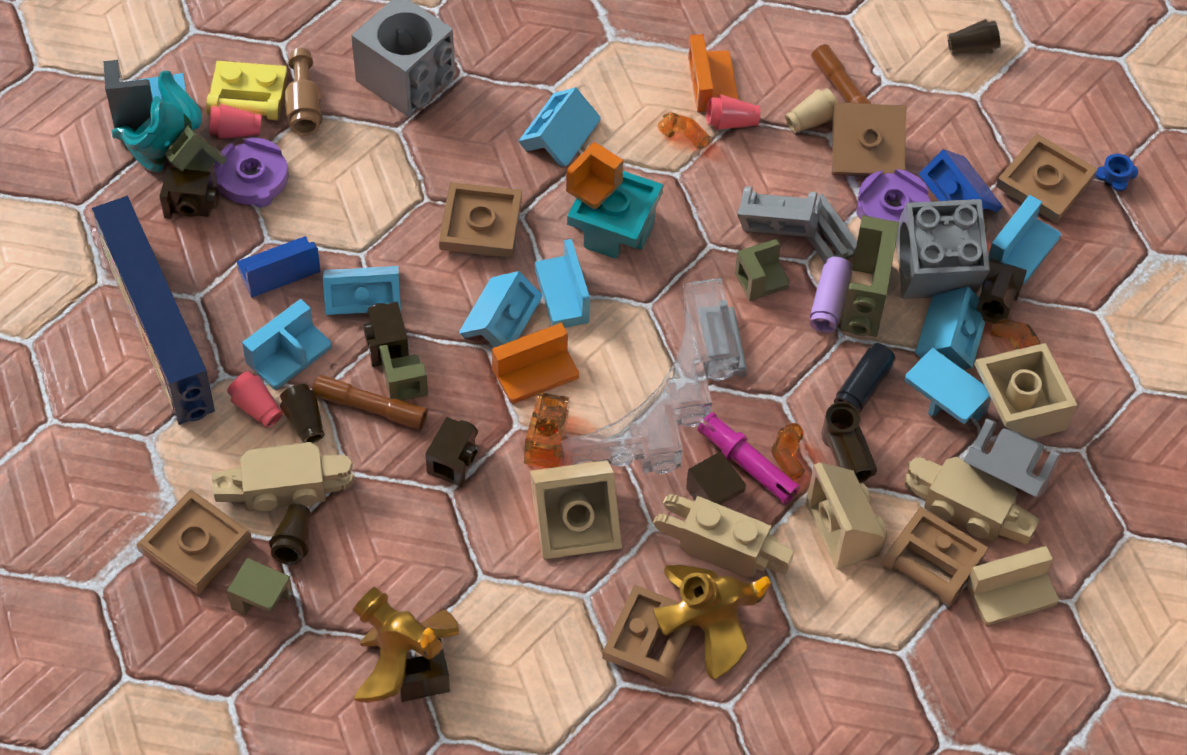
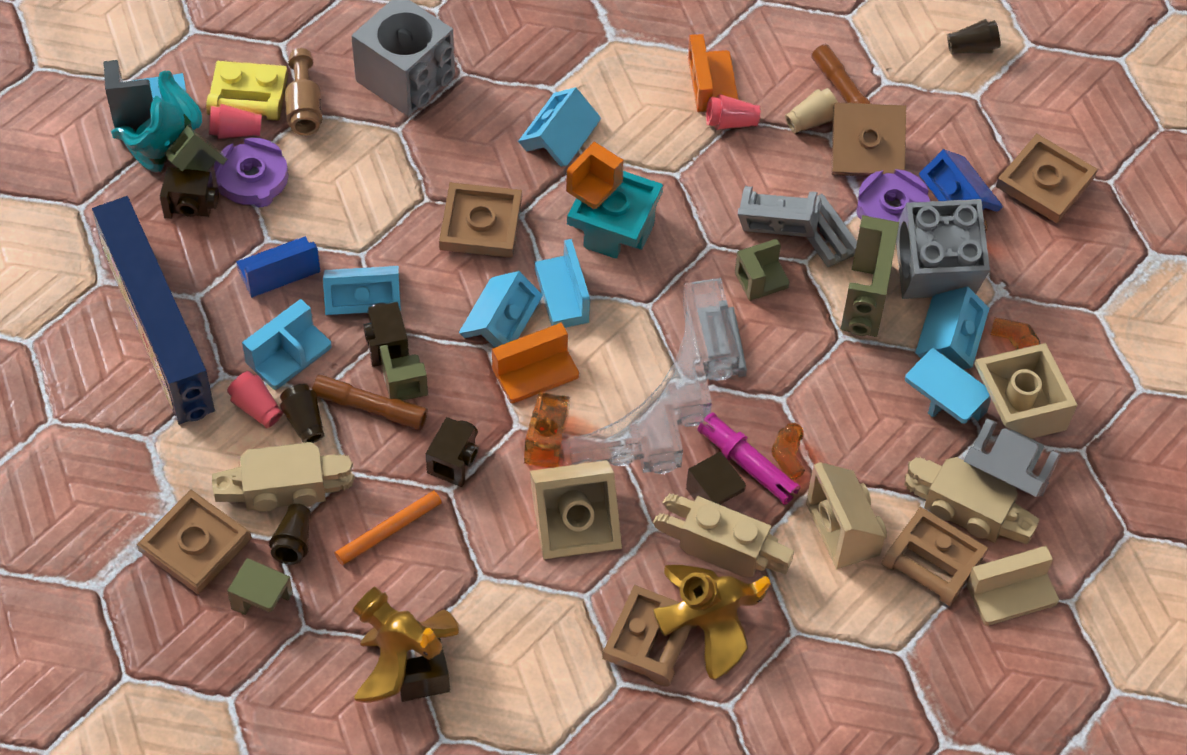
clear orange arm [657,112,711,150] -> none
lavender piece [810,257,852,333] -> none
dark brown piece [821,402,877,483] -> none
black piece [834,343,896,412] -> none
dark brown piece [976,259,1027,324] -> none
medium azure panel [988,195,1061,284] -> none
blue plate [1096,154,1138,191] -> none
none -> orange bar [334,490,442,566]

